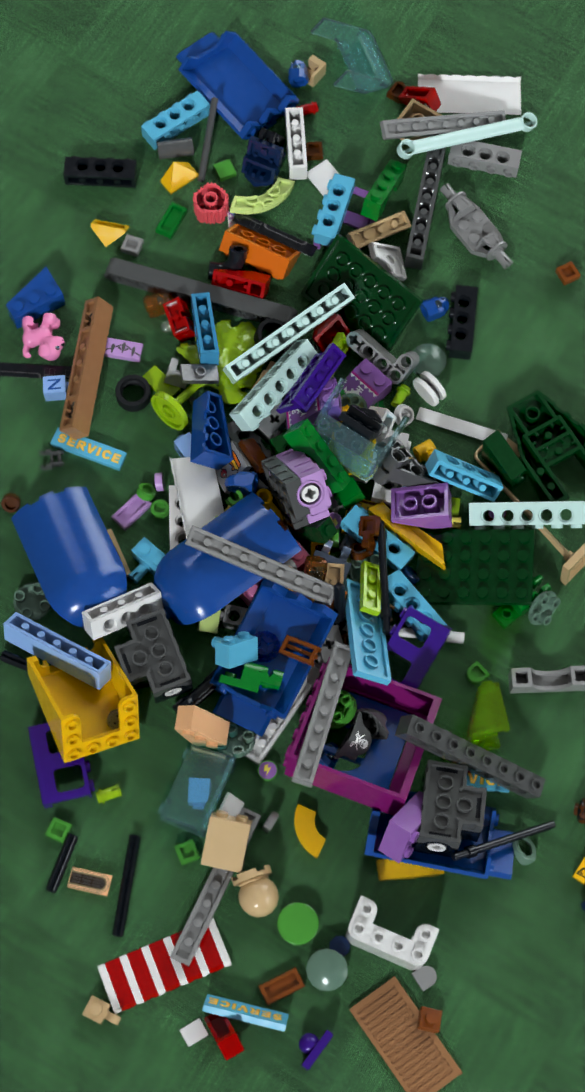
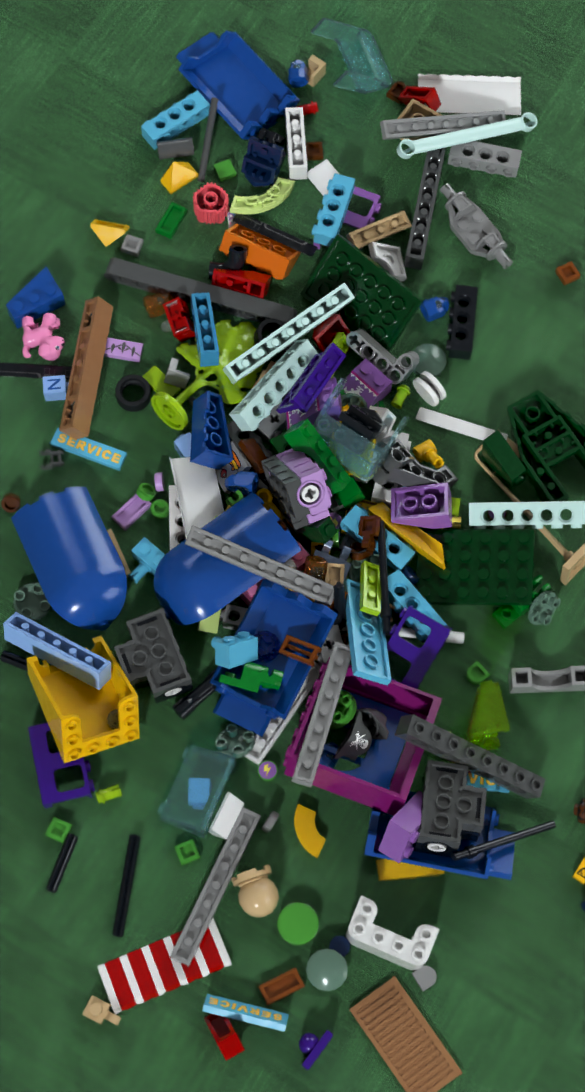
black brick [64,156,137,188] -> none
tile [67,867,113,897] -> none
white brick [82,582,163,640] -> none
light nougat wedge [174,705,230,749] -> none
white sticker [179,1018,209,1047] -> none
flat silver plate [180,364,219,384] -> none
tan panel [201,810,253,873] -> none
green arch [361,159,407,221] -> none
white hat [394,404,414,427] -> none
dark orange plate [417,1006,442,1034] -> none
medium azure brick [425,449,504,502] -> none
sand green piece [512,837,536,866] -> none

